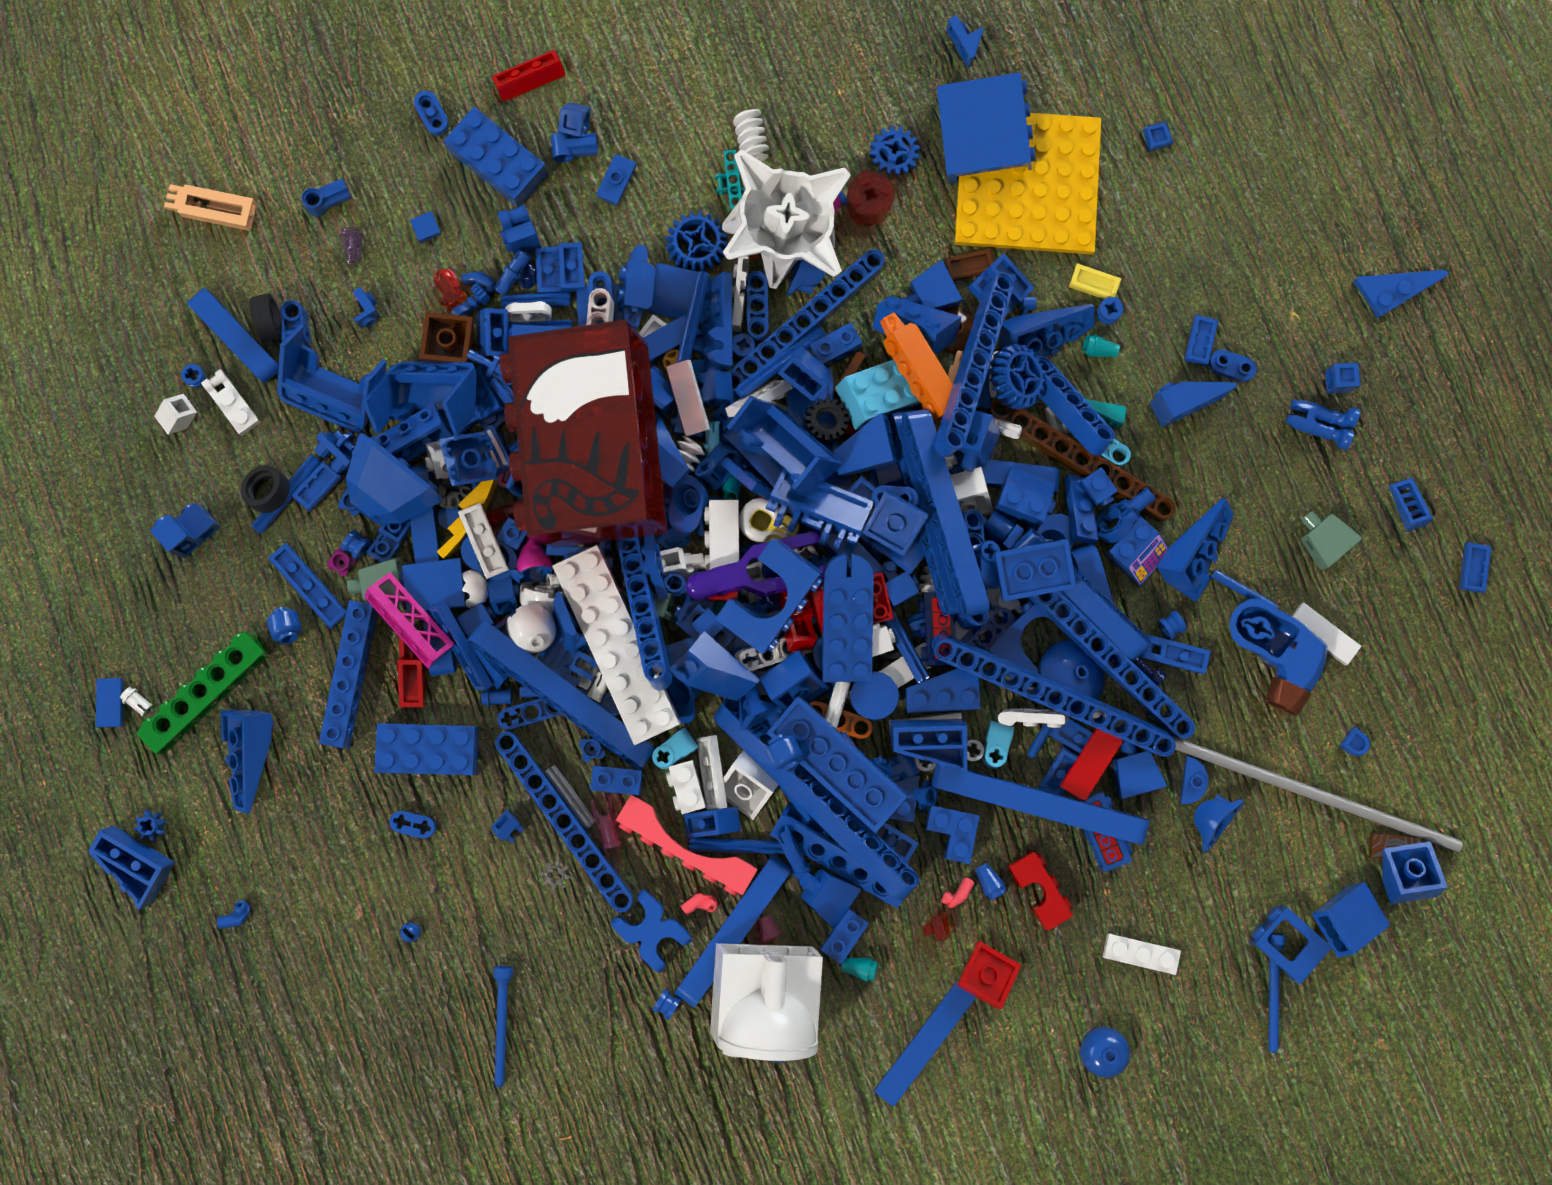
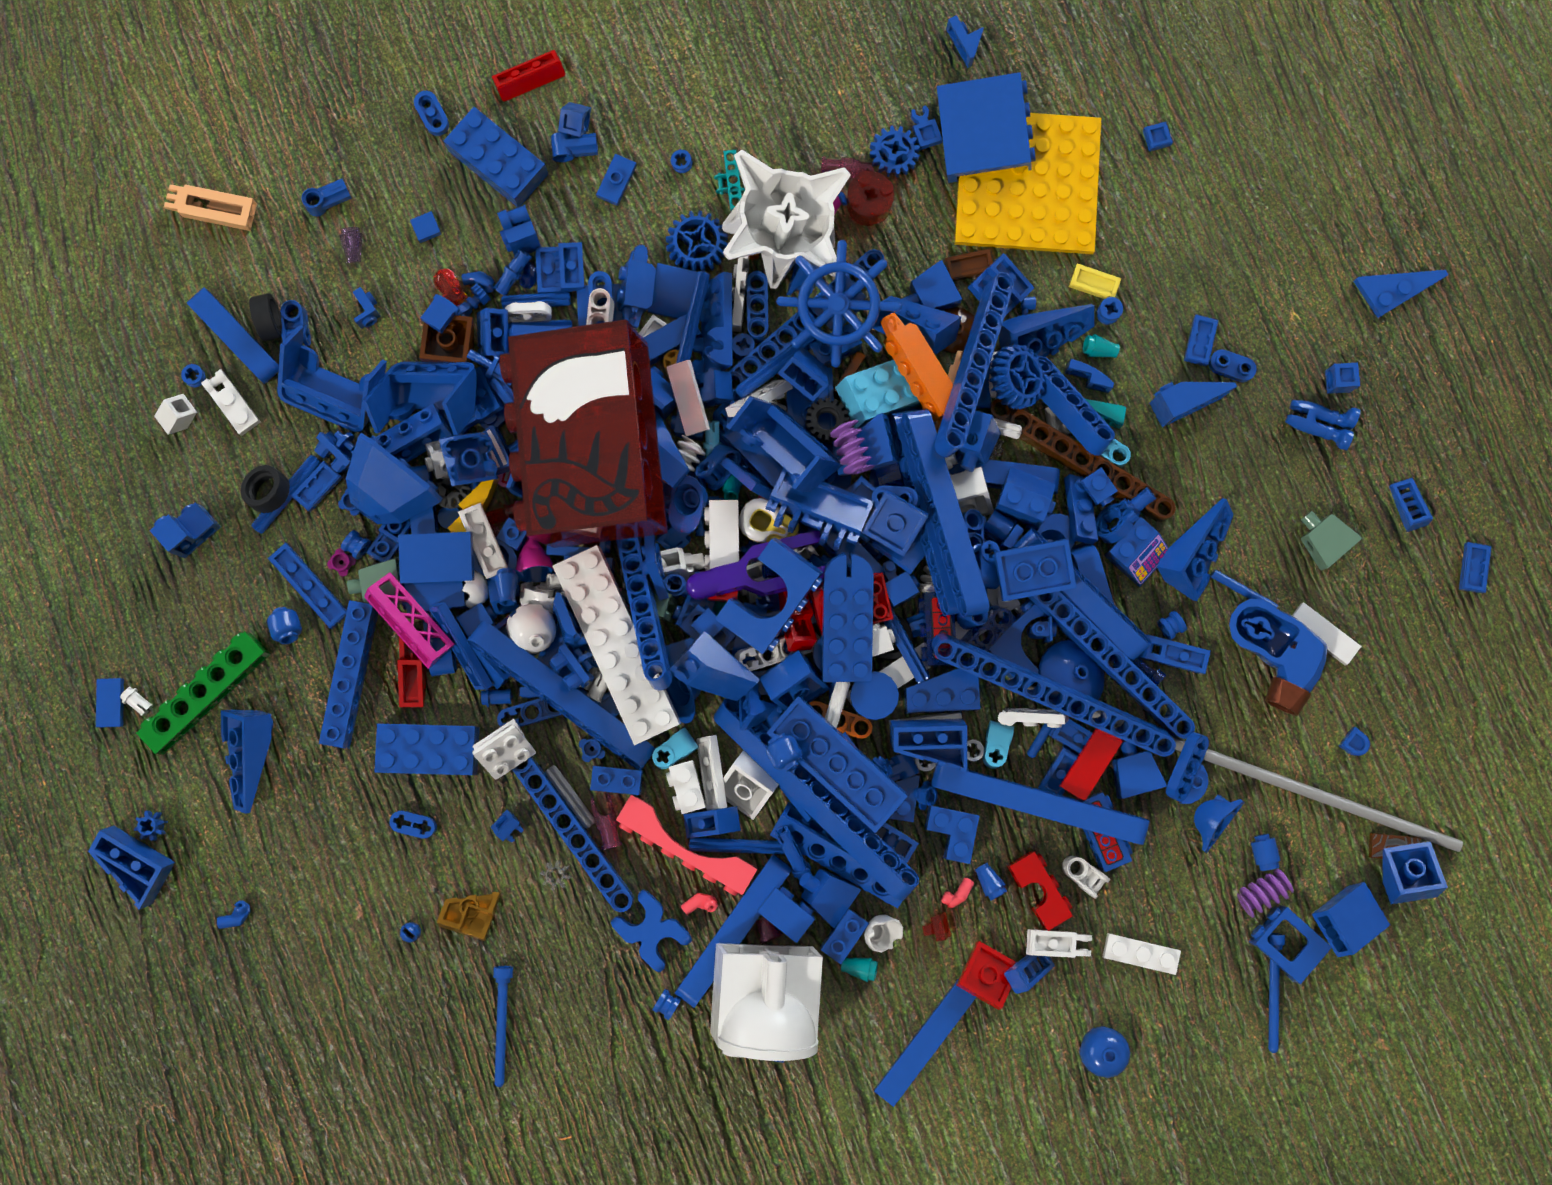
white piece [733,109,769,161] -> none
none -> blue tile [398,532,474,584]
none -> blue tile [421,294,460,334]
none -> pearl gold slope [437,892,500,941]
none -> white bracket [472,719,536,780]
none -> blue cone [494,568,519,606]
none -> blue hips [549,643,593,691]
none -> blue bush [671,150,693,173]
none -> blue brick [757,887,815,943]
none -> blue piece [776,240,902,367]
none -> clear pink piece [821,156,874,179]
none -> medium lavender piece [830,420,874,474]
none -> white hair [864,914,903,953]
none -> blue plate [911,105,942,150]
none -> blue slope [1004,955,1055,994]
none -> white hinge [1026,929,1092,958]
none -> blue hinge [1027,616,1057,644]
none -> white piece [1062,856,1110,899]
none -> blue slope [1065,359,1114,393]
none -> blue beam [1166,732,1209,802]
none -> medium lavender piece [1237,869,1294,918]
none -> blue brick [1250,834,1281,871]

